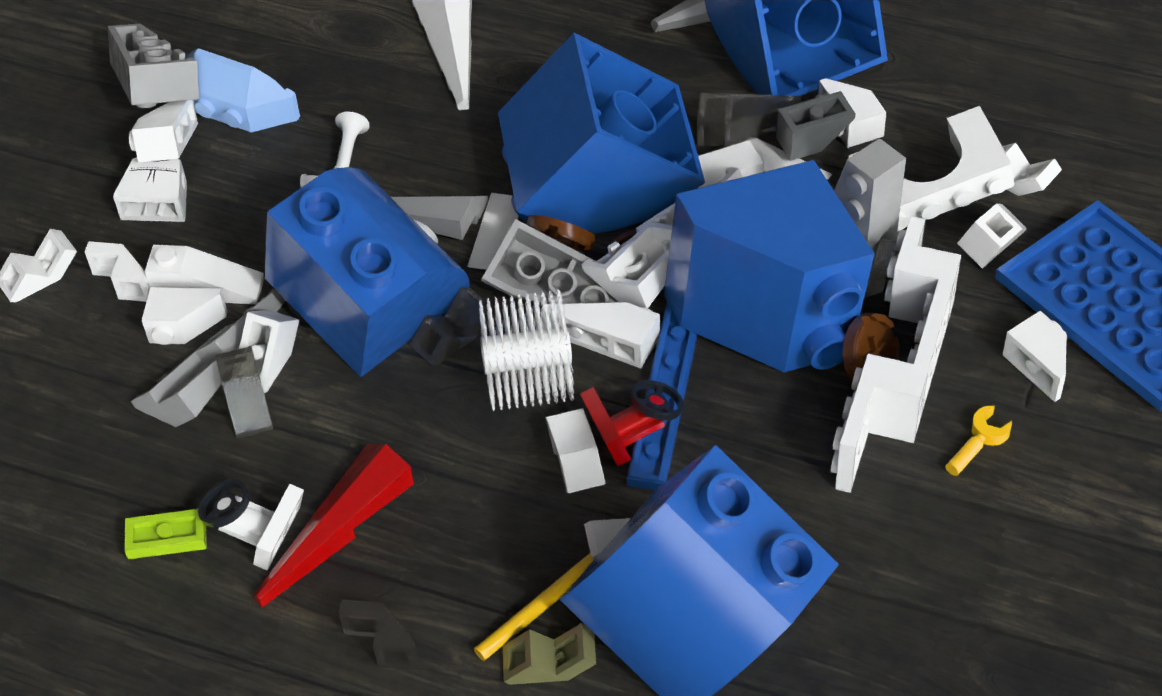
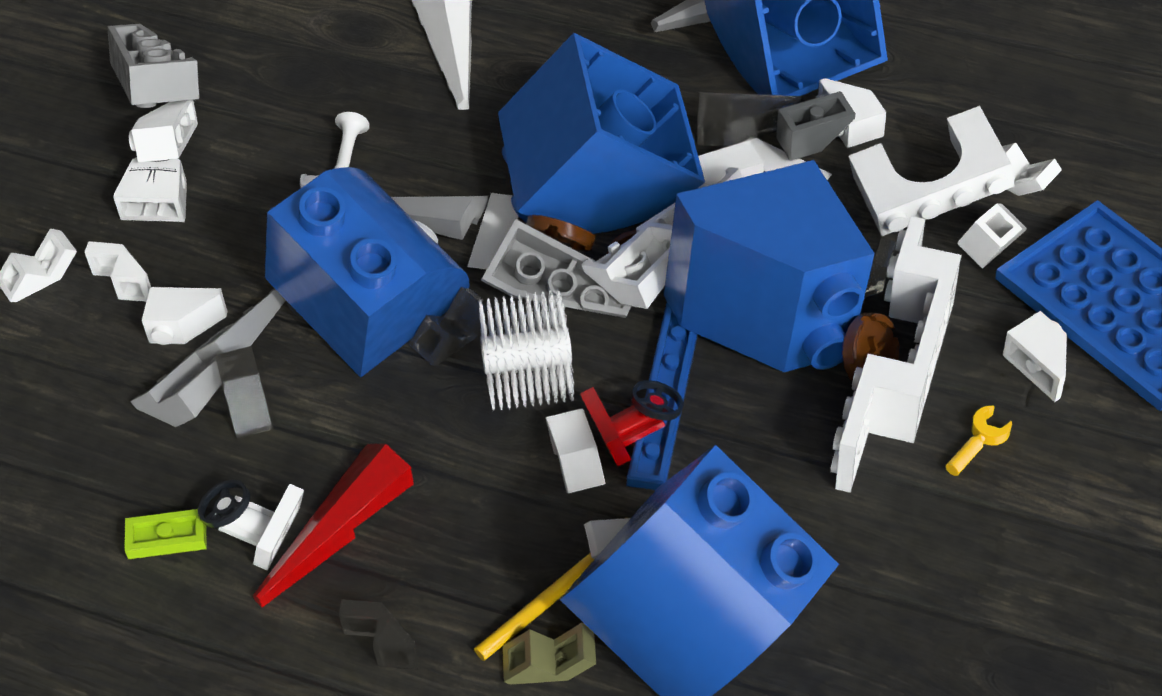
white slope [145,245,265,304] -> none
light blue wedge [185,48,300,132] -> none
white slope [231,309,300,393] -> none
white slope [541,302,660,368] -> none
light grey wedge [834,138,906,274] -> none

